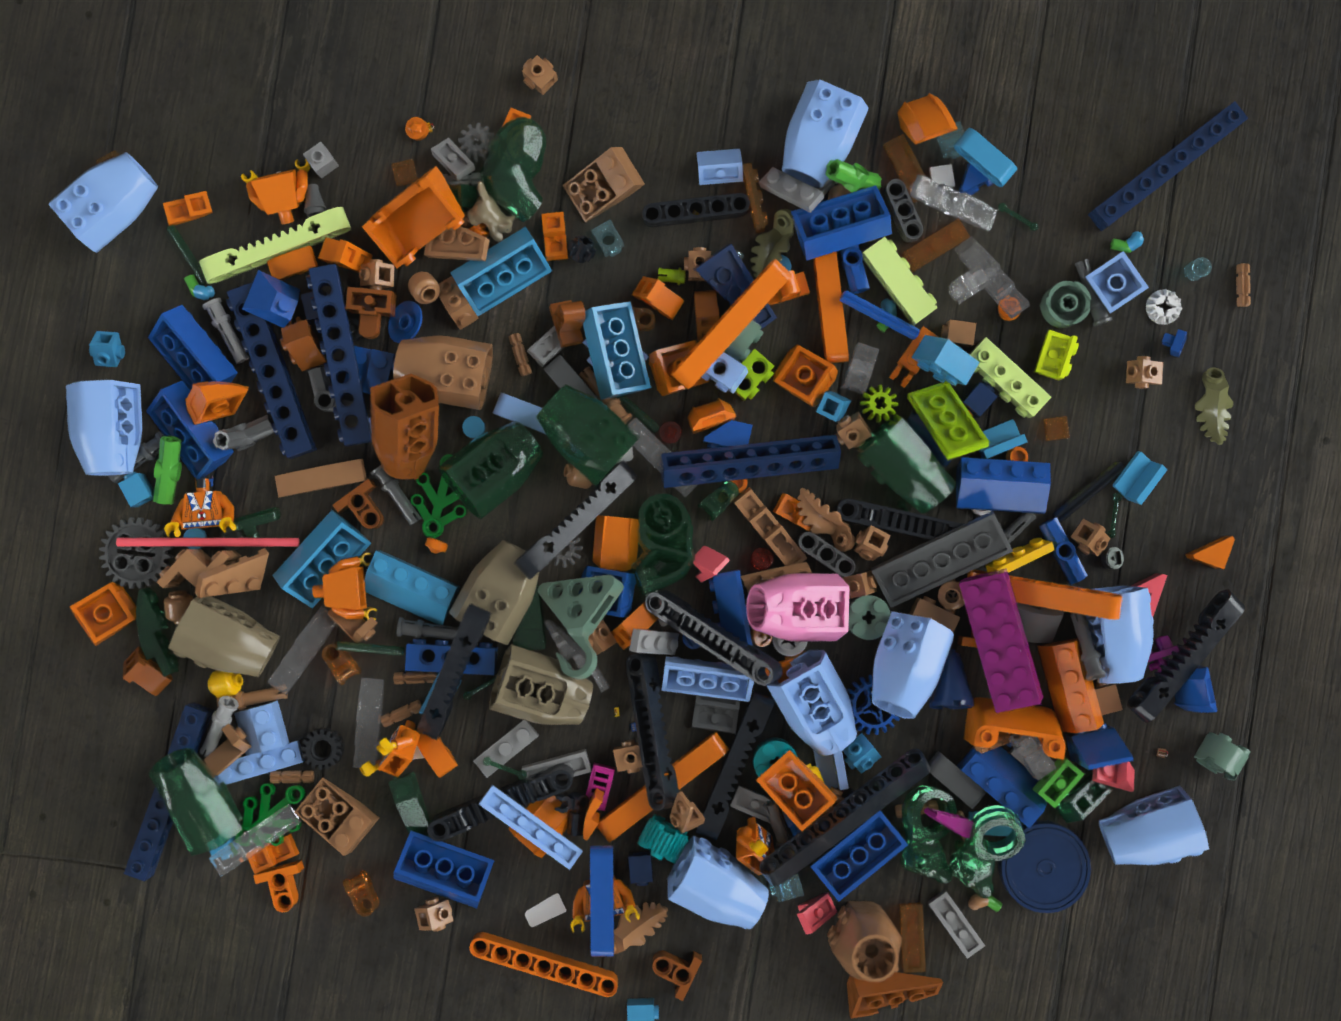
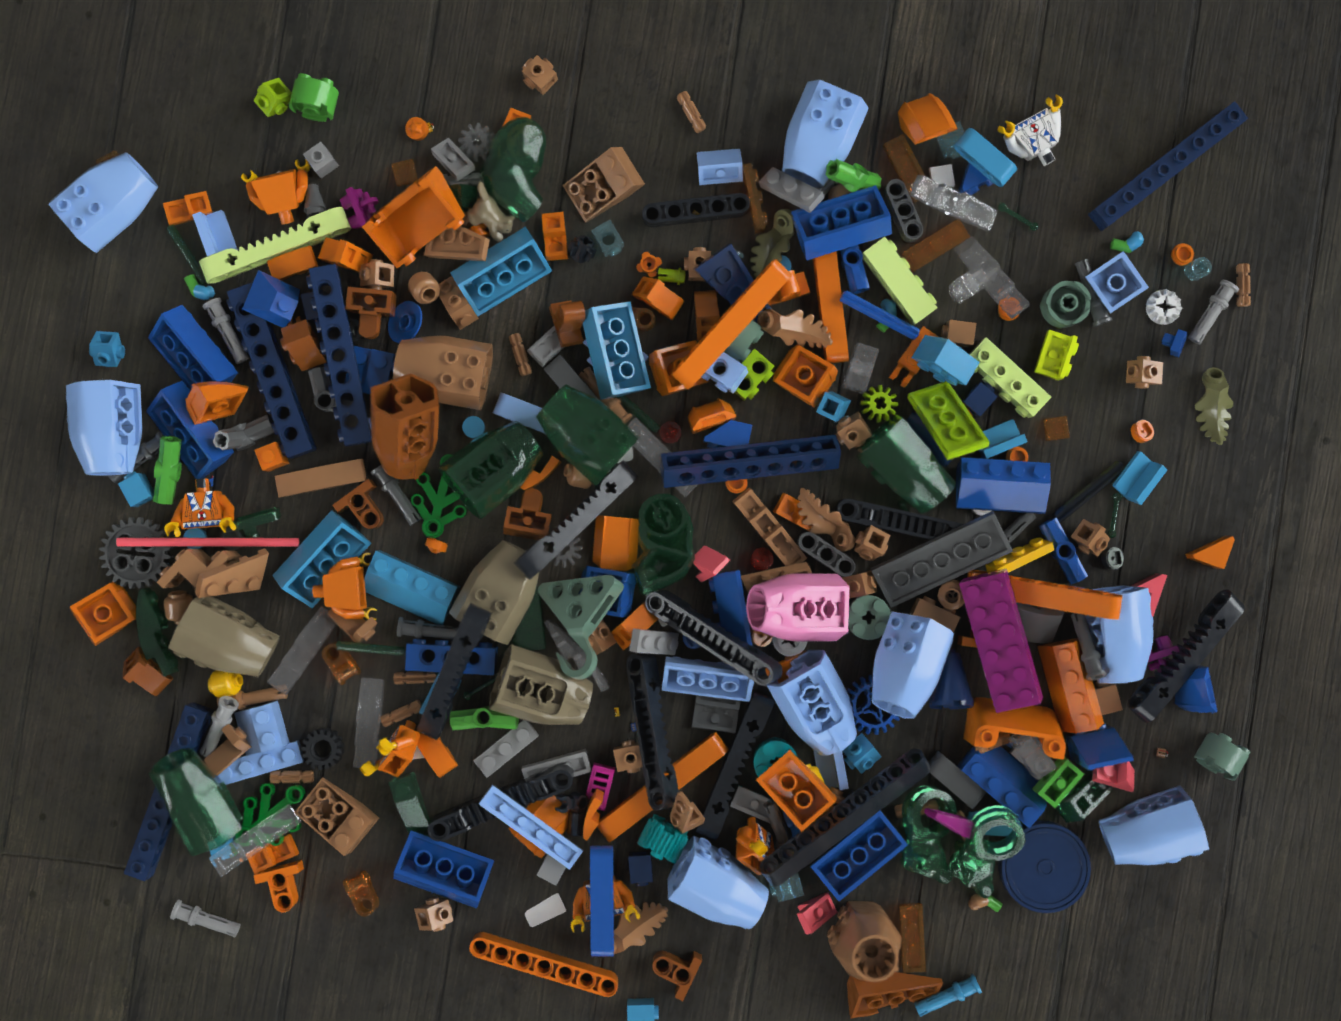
clear green hinge [483,757,527,780] -> none
clear green piece [697,481,739,522] -> none
light grey plate [927,890,985,959] -> none
none -> light grey pin [170,899,241,938]
none -> light blue panel [192,210,238,256]
none -> lime brick [254,78,292,117]
none -> orange brick [254,442,290,472]
none -> bright green brick [289,73,339,122]
none -> magenta hips [340,187,379,229]
none -> bright green piece [450,706,519,731]
none -> dark orange brick [503,488,552,540]
none -> orange slope [520,456,561,490]
none -> light grey brick [537,854,566,886]
none -> orange plate [637,252,662,278]
none -> medium nougat axle [677,91,706,133]
none -> medium nougat plant [757,309,833,348]
none -> dark azure pin [914,974,982,1017]
none -> torso [997,94,1063,166]
none -> orange tile [1131,420,1154,443]
none -> orange plate [1171,243,1194,266]
none -> light grey pin [1188,279,1239,345]

